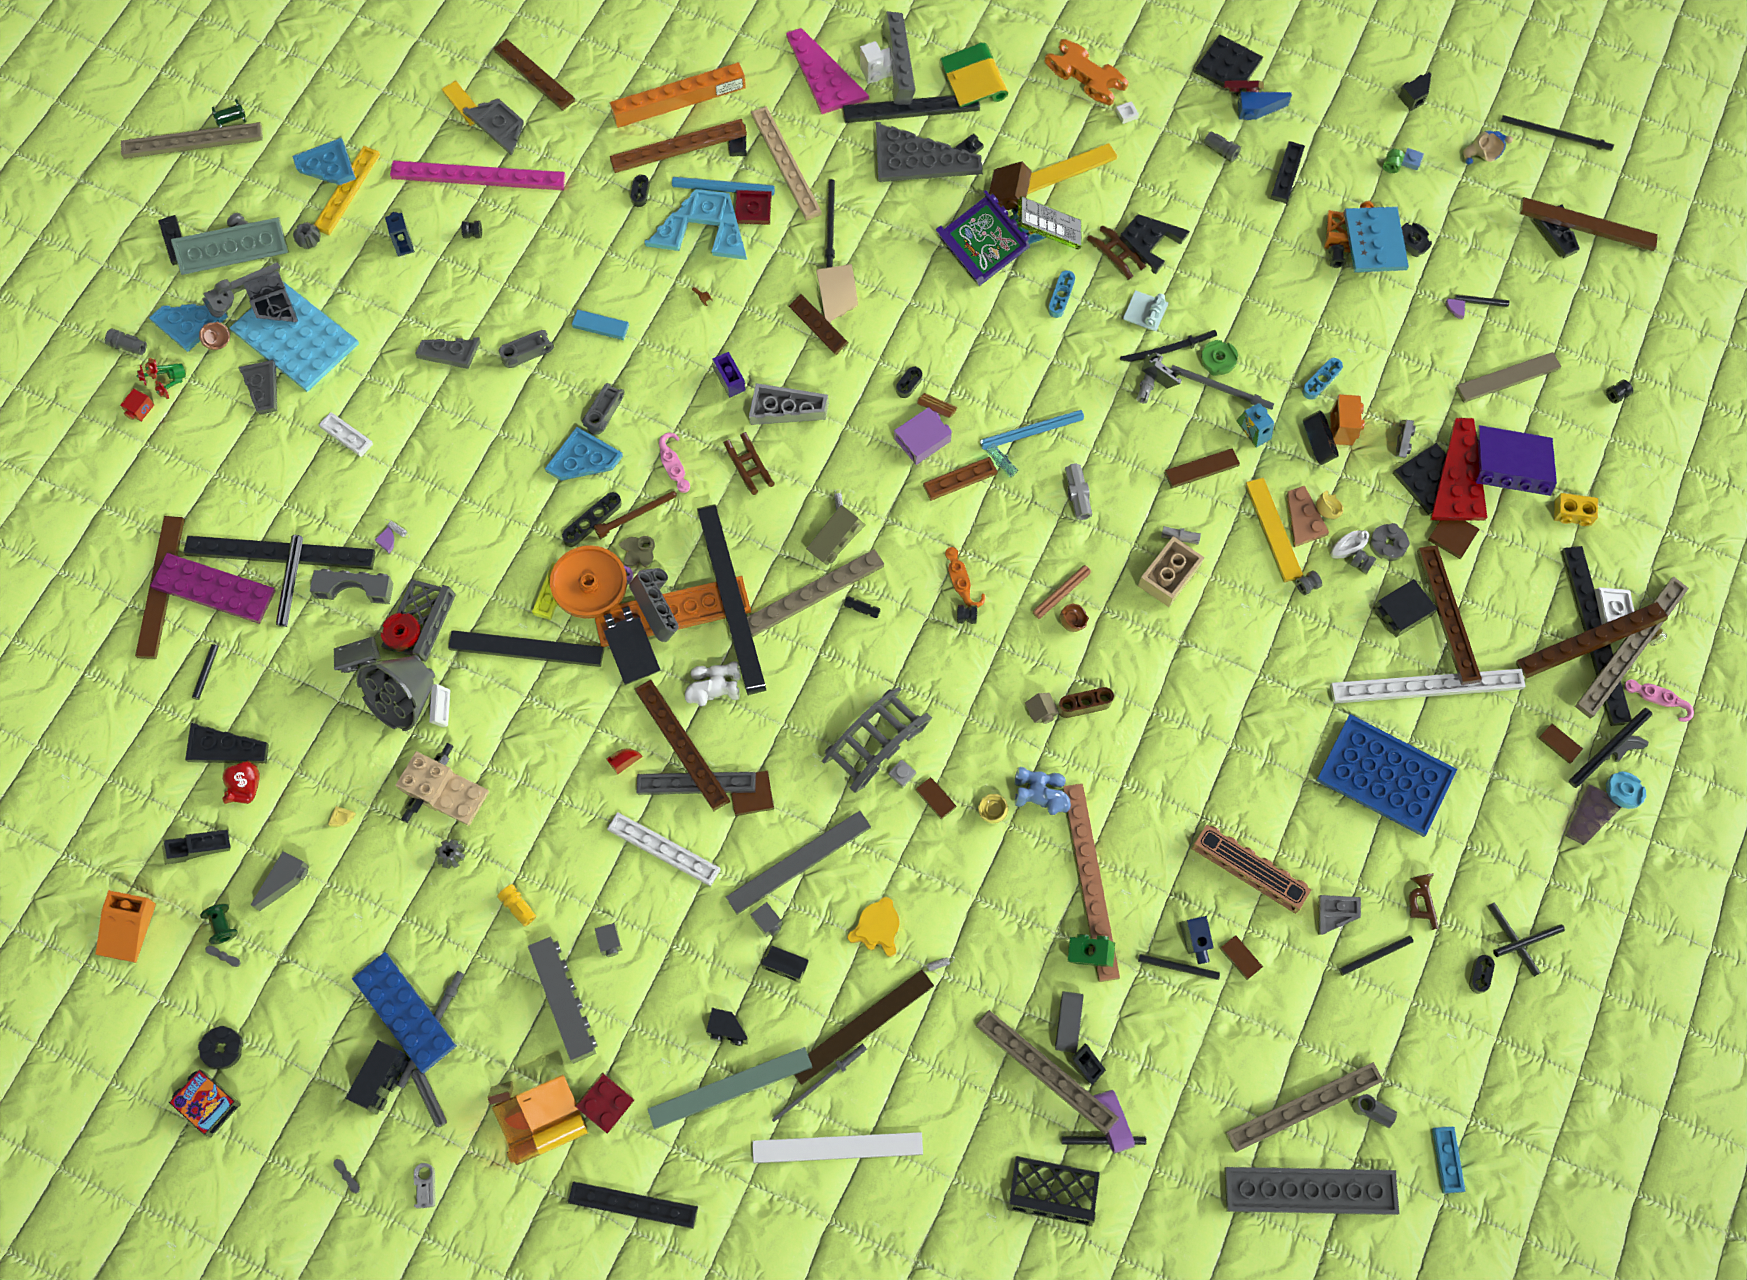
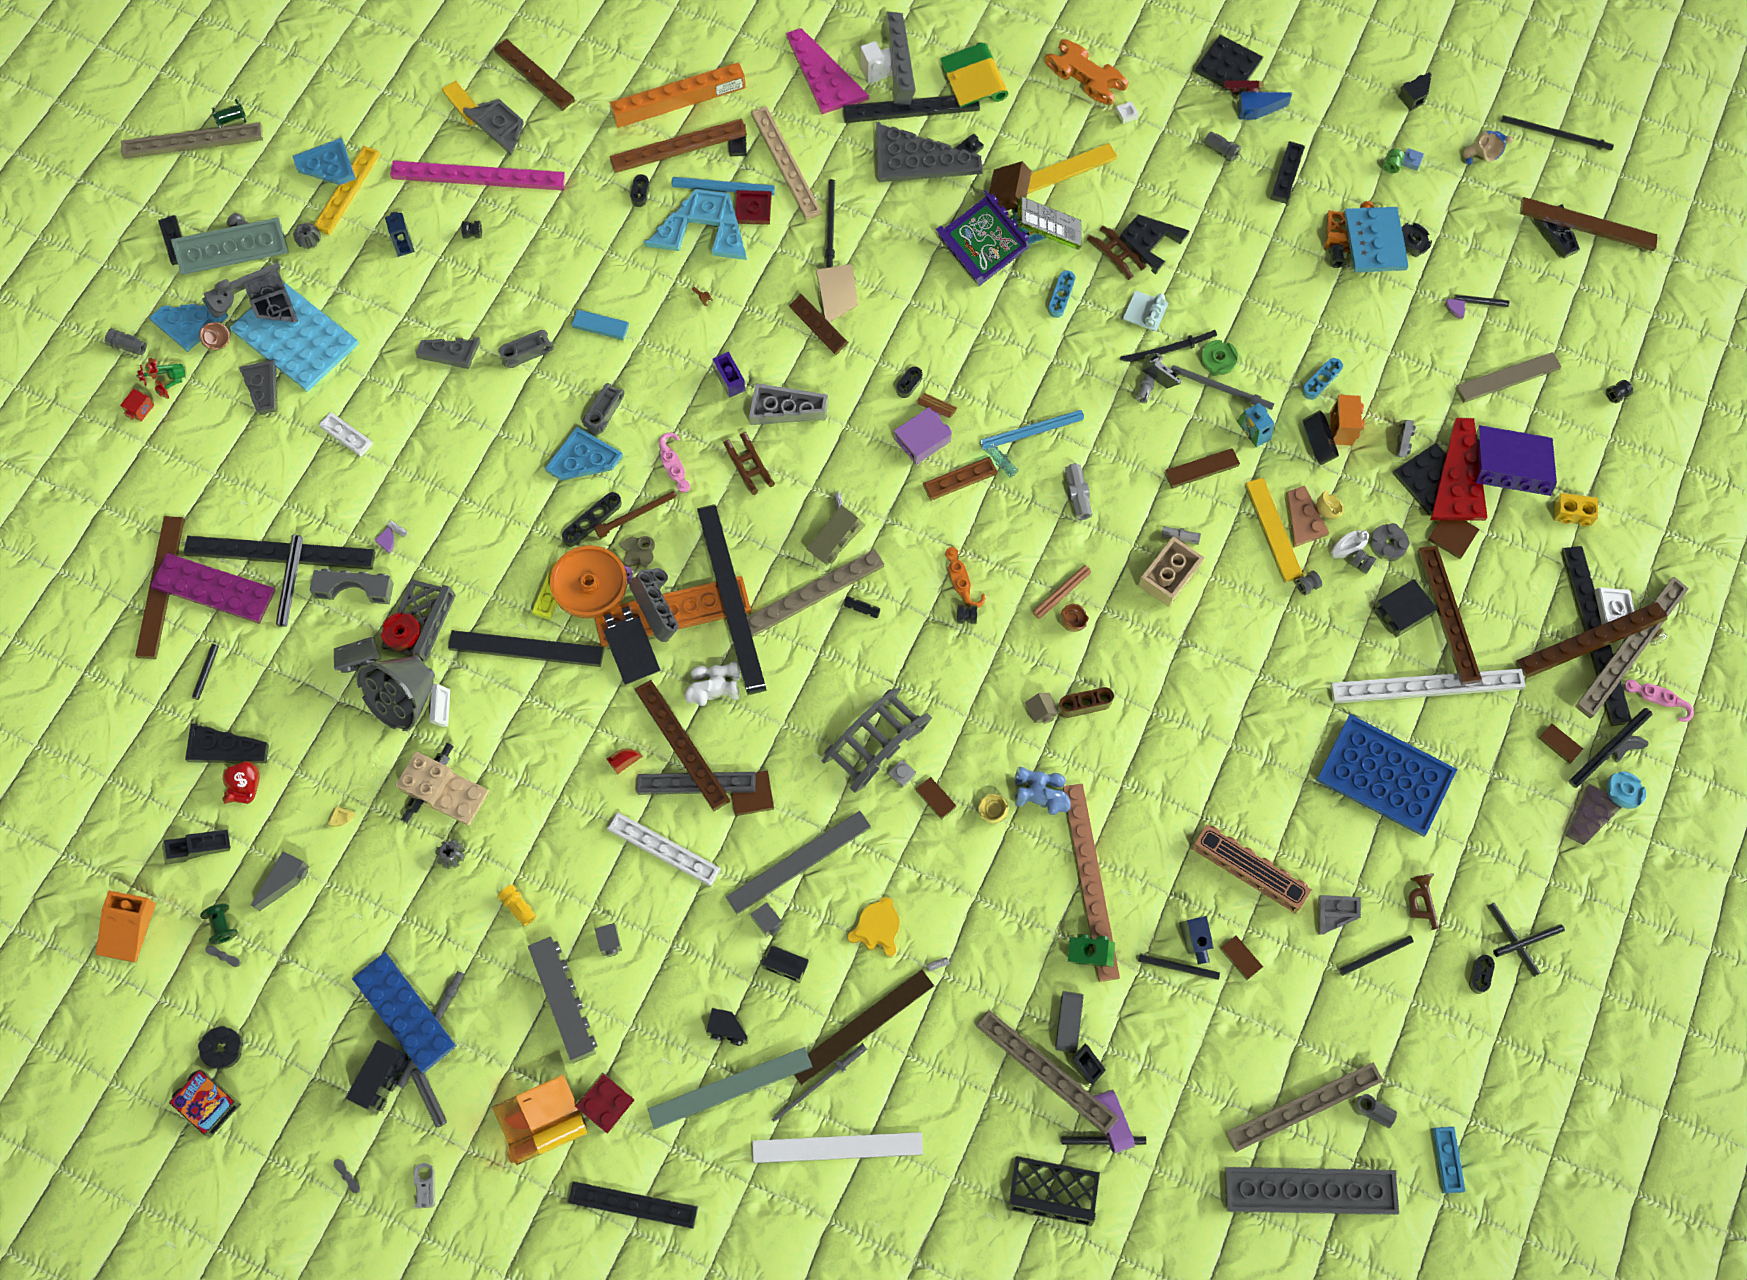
tile [488,1081,514,1105] -> none

